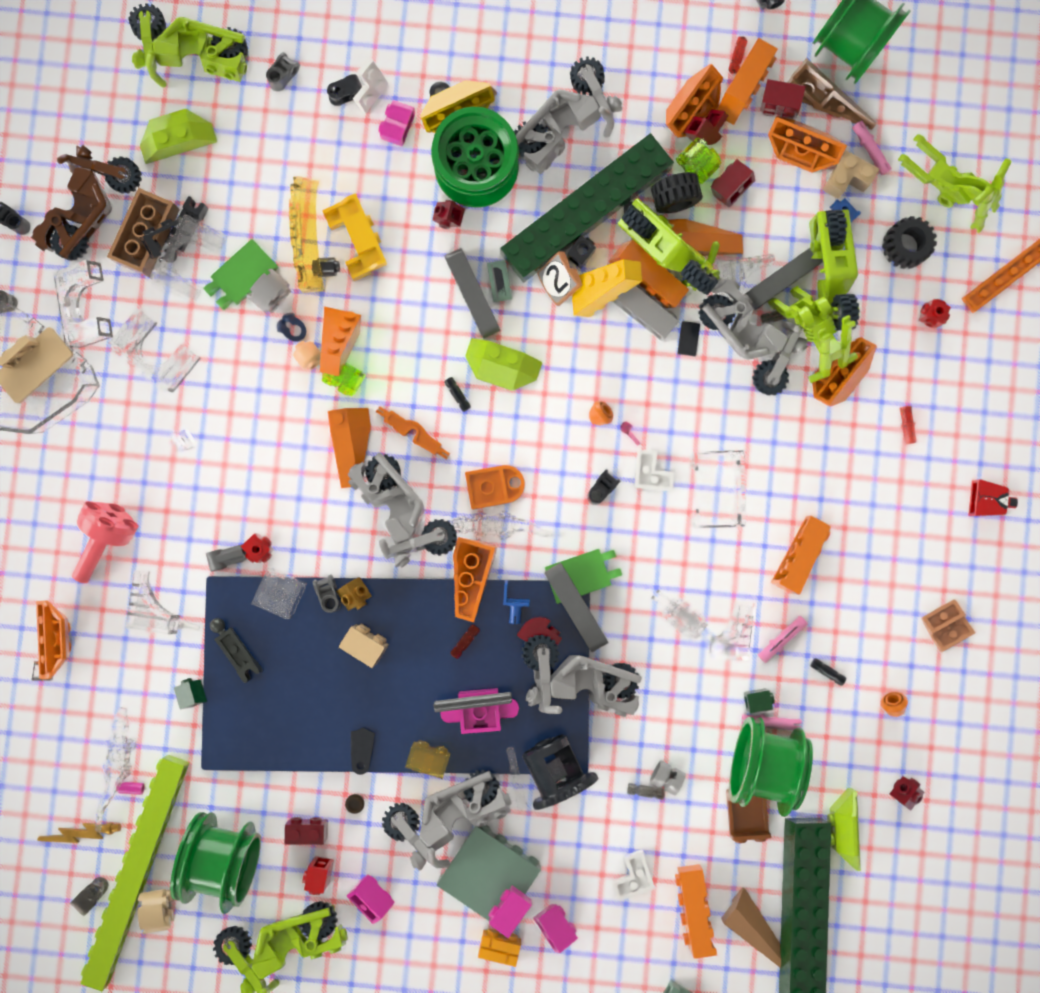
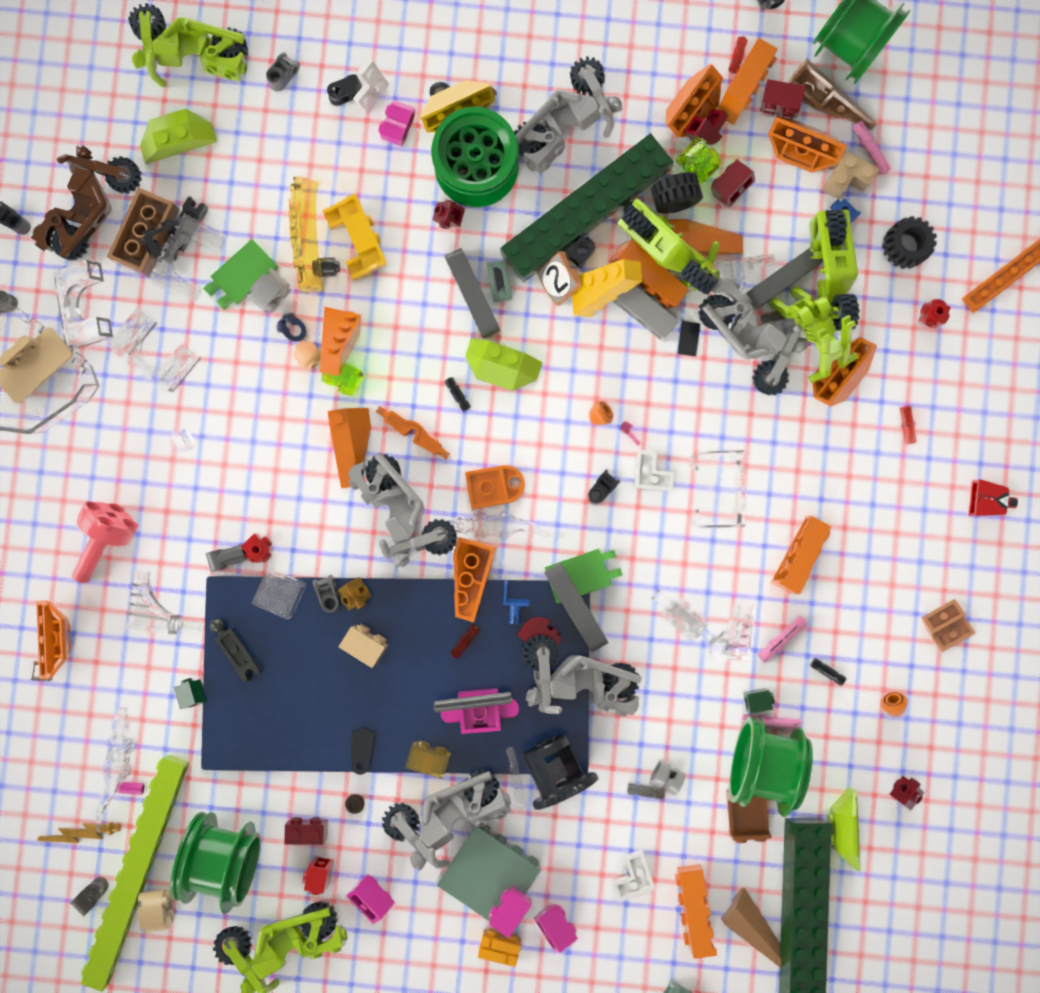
lime piece [898,134,1012,233] -> none

